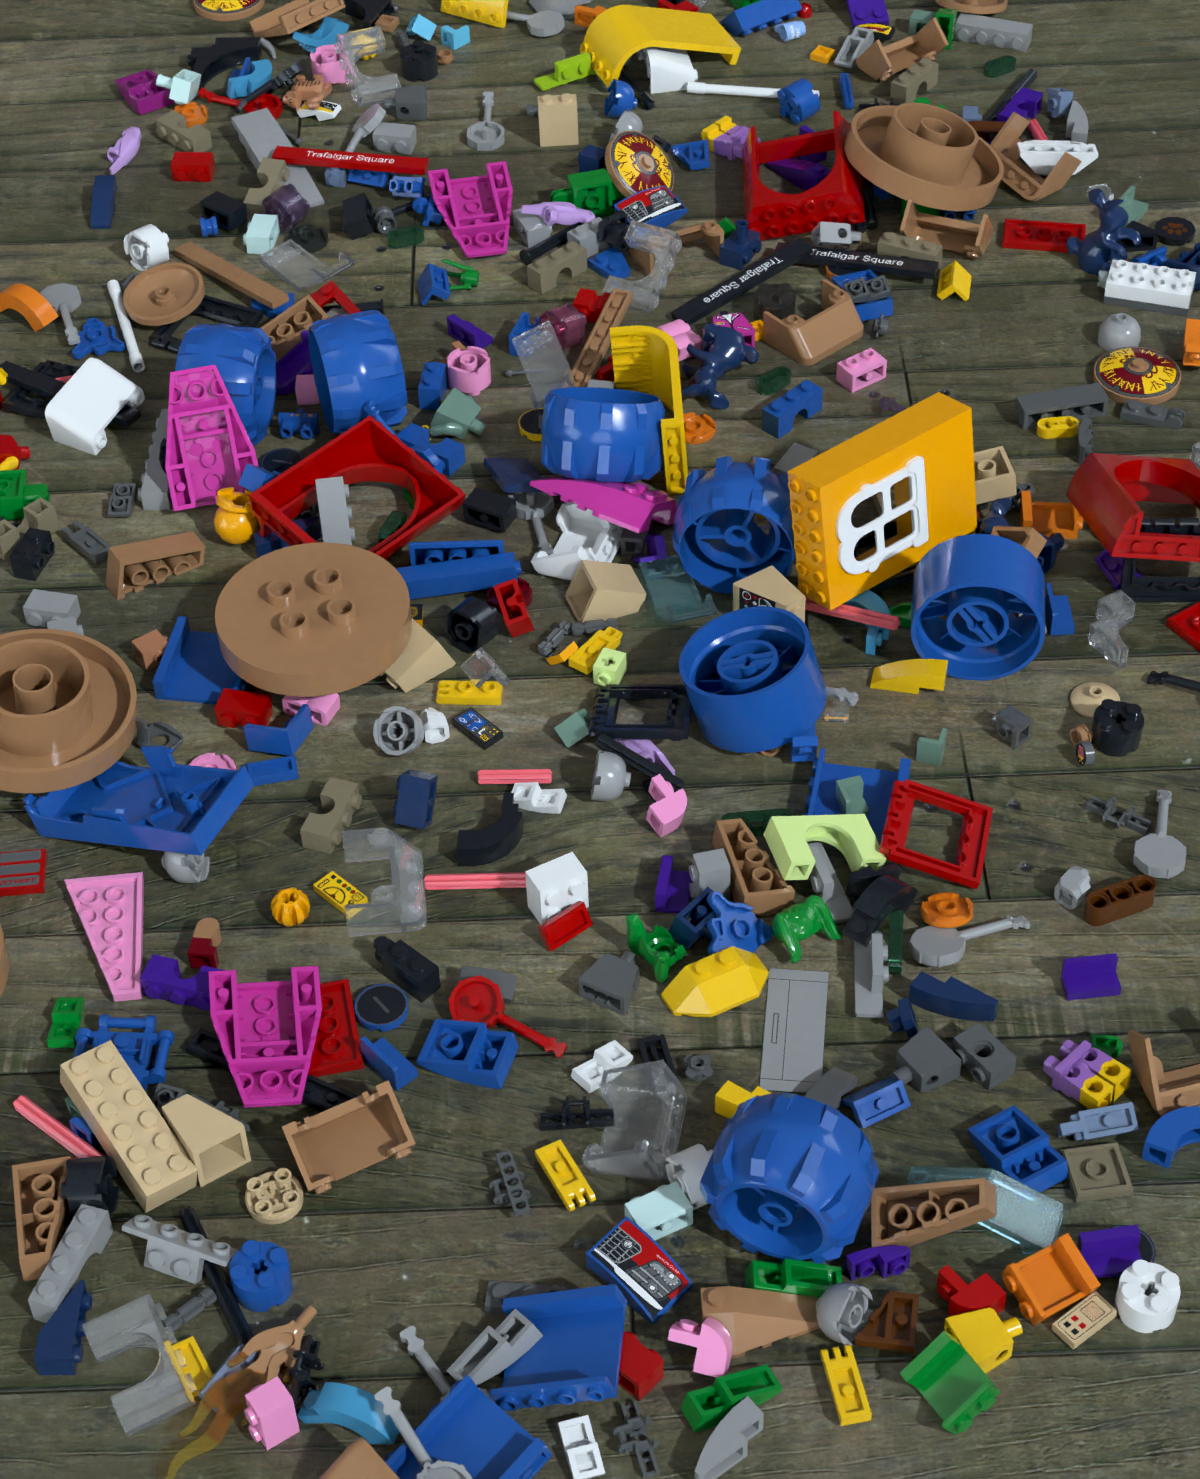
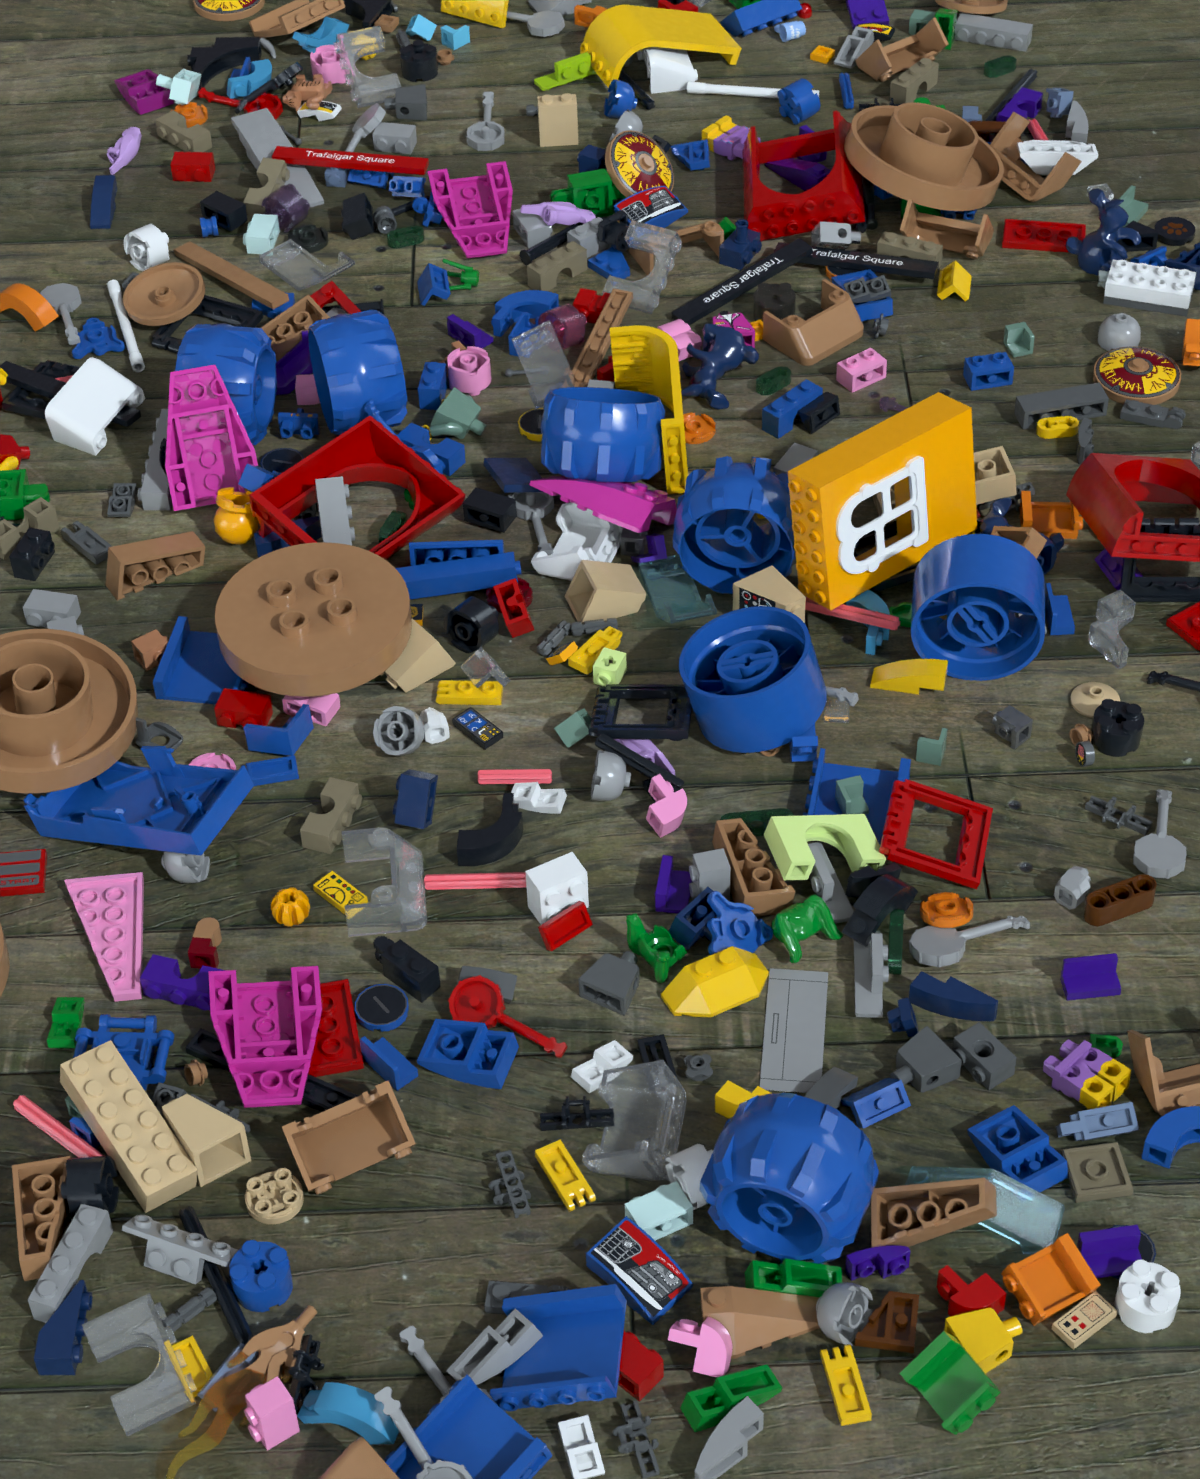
none -> medium nougat plate [184,1059,208,1086]
none -> blue arch [491,290,559,337]
none -> black slope [798,392,840,434]
none -> blue brick [963,352,1014,391]
none -> sand green panel [1003,322,1035,357]

